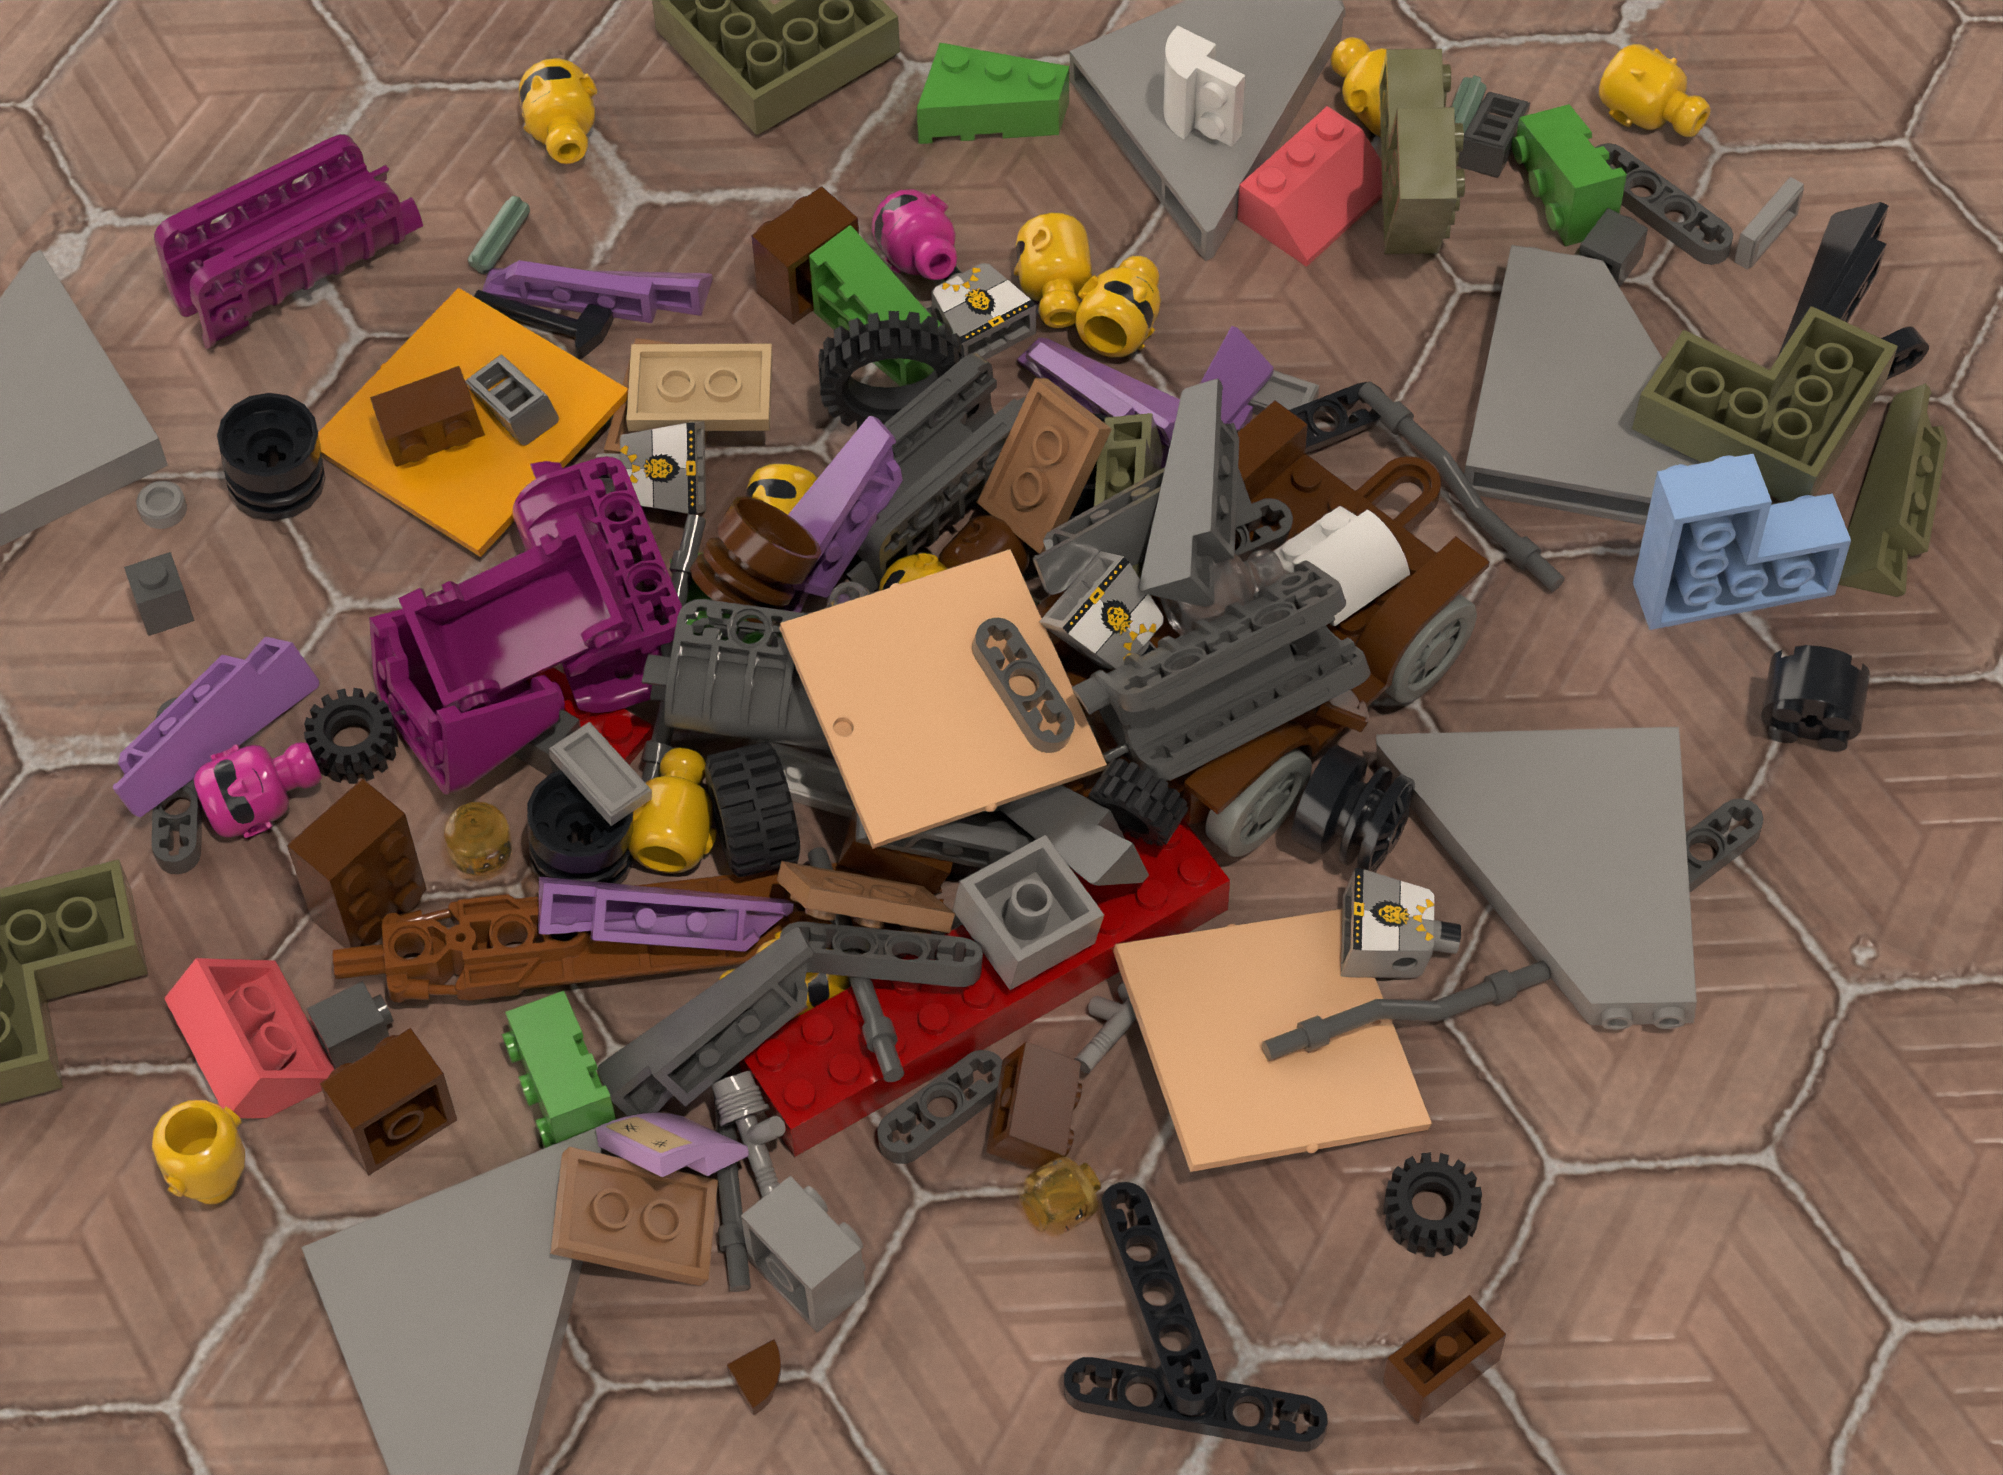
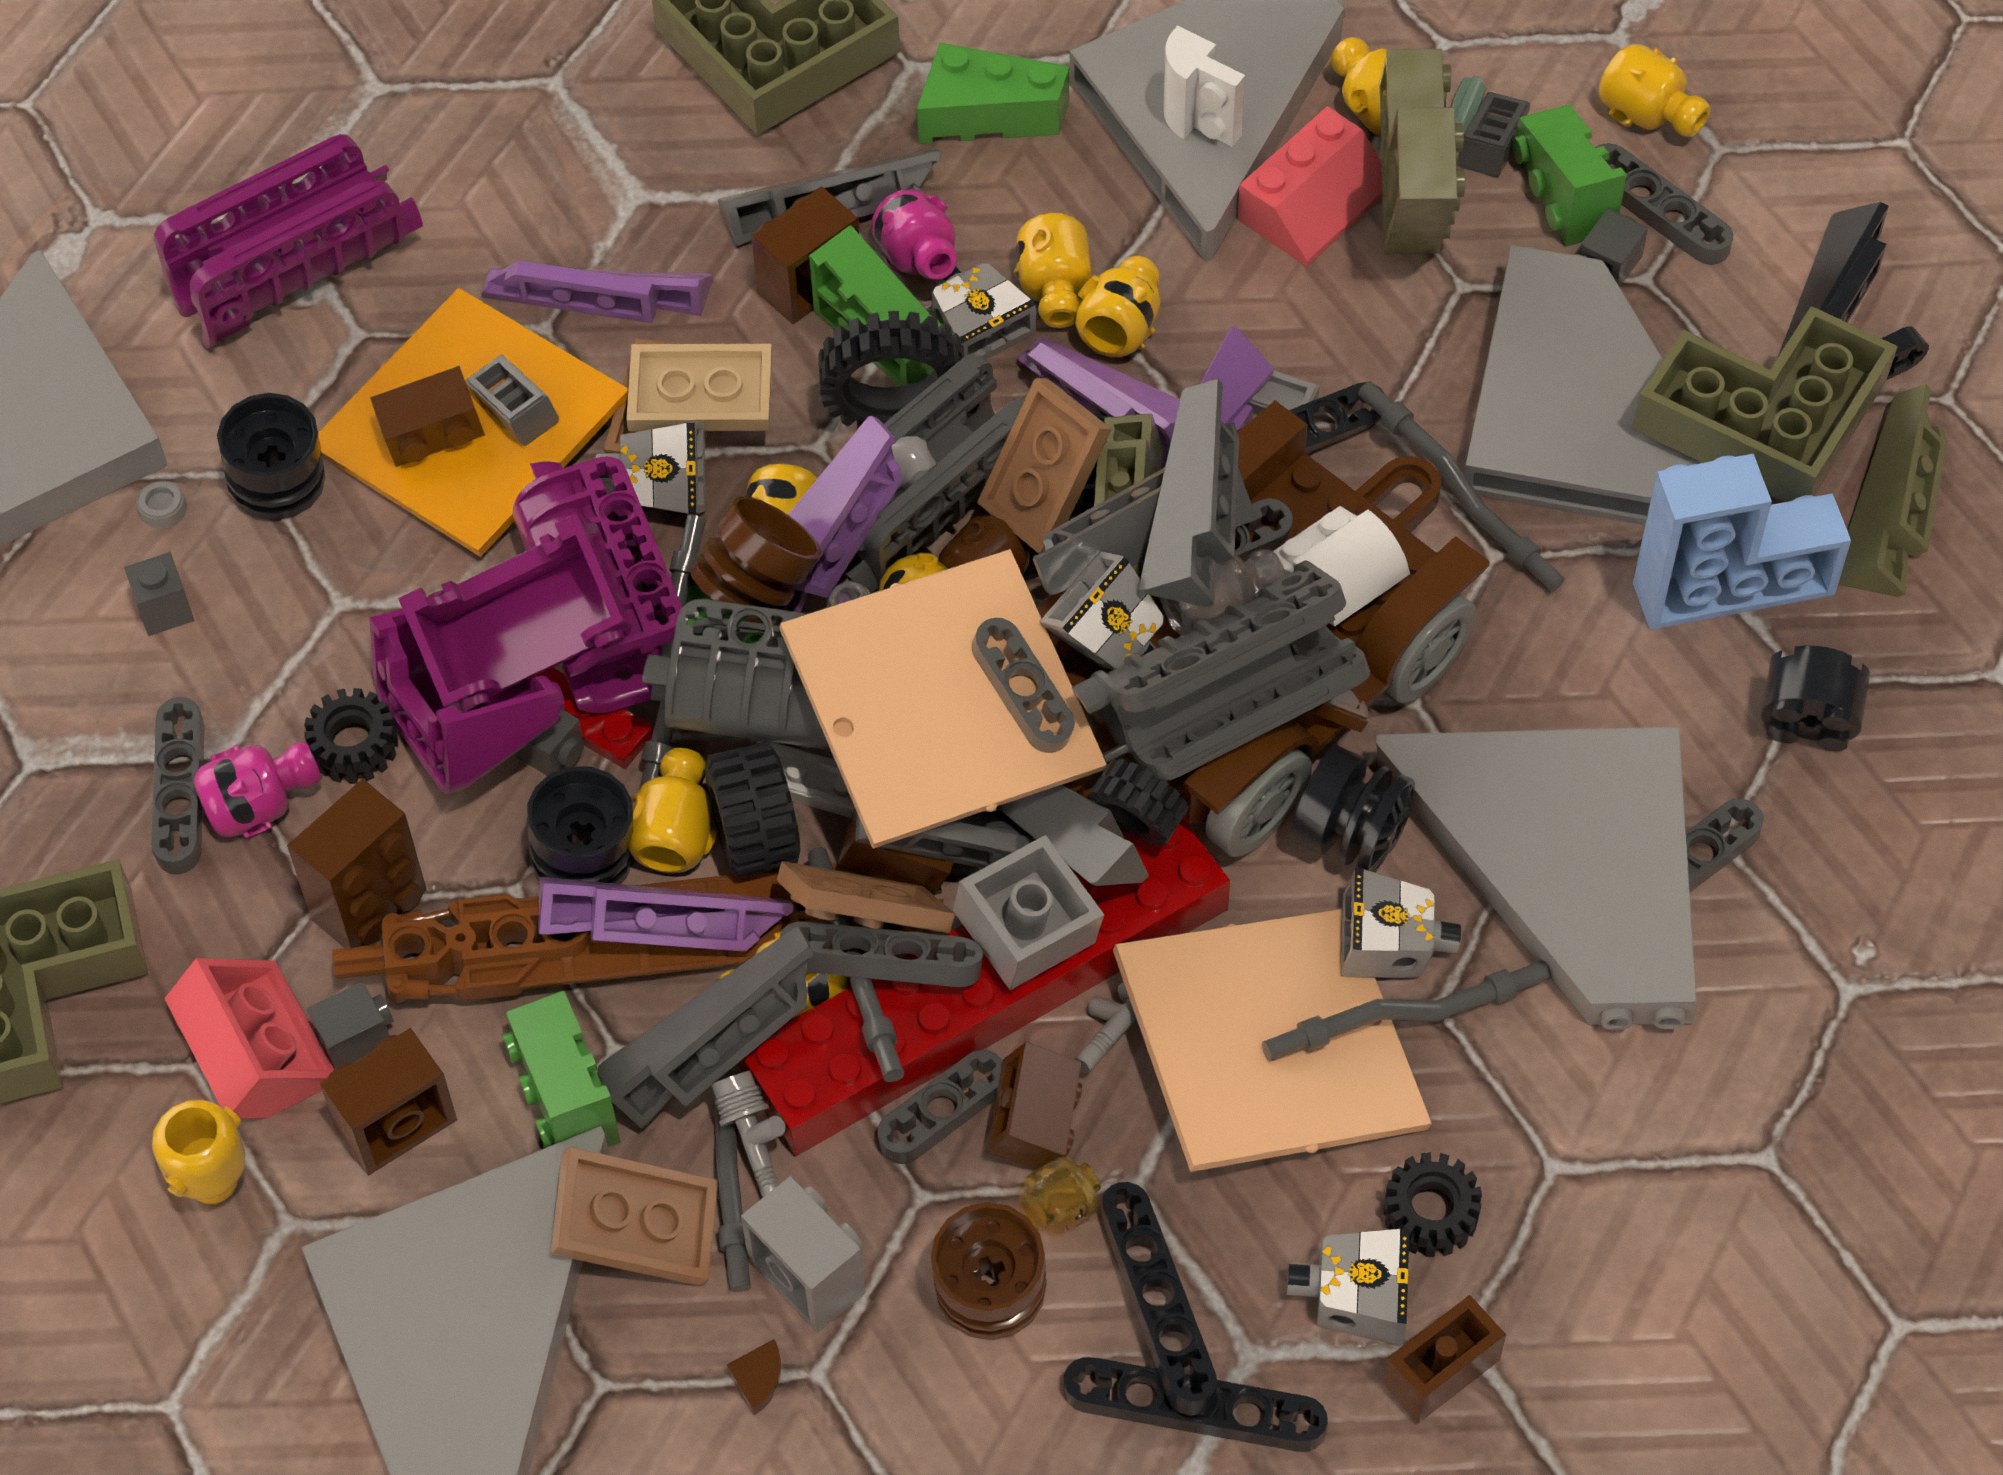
medium lavender wedge [113,637,319,817] -> none
clear yellow head [444,802,513,876] -> none
sand green axle [468,196,530,274] -> none
black piece [474,290,614,359] -> none
yellow piece [519,58,597,164] -> none
light grey tile [549,722,652,826] -> none
lavender slope [596,1113,749,1177] -> none
light grey tile [1734,177,1804,270] -> none
none -> dark grey wedge [718,149,941,246]
none -> light grey piece [892,436,936,489]
none -> reddish brown wheel [931,1202,1047,1340]
none -> torso [1287,1229,1409,1345]

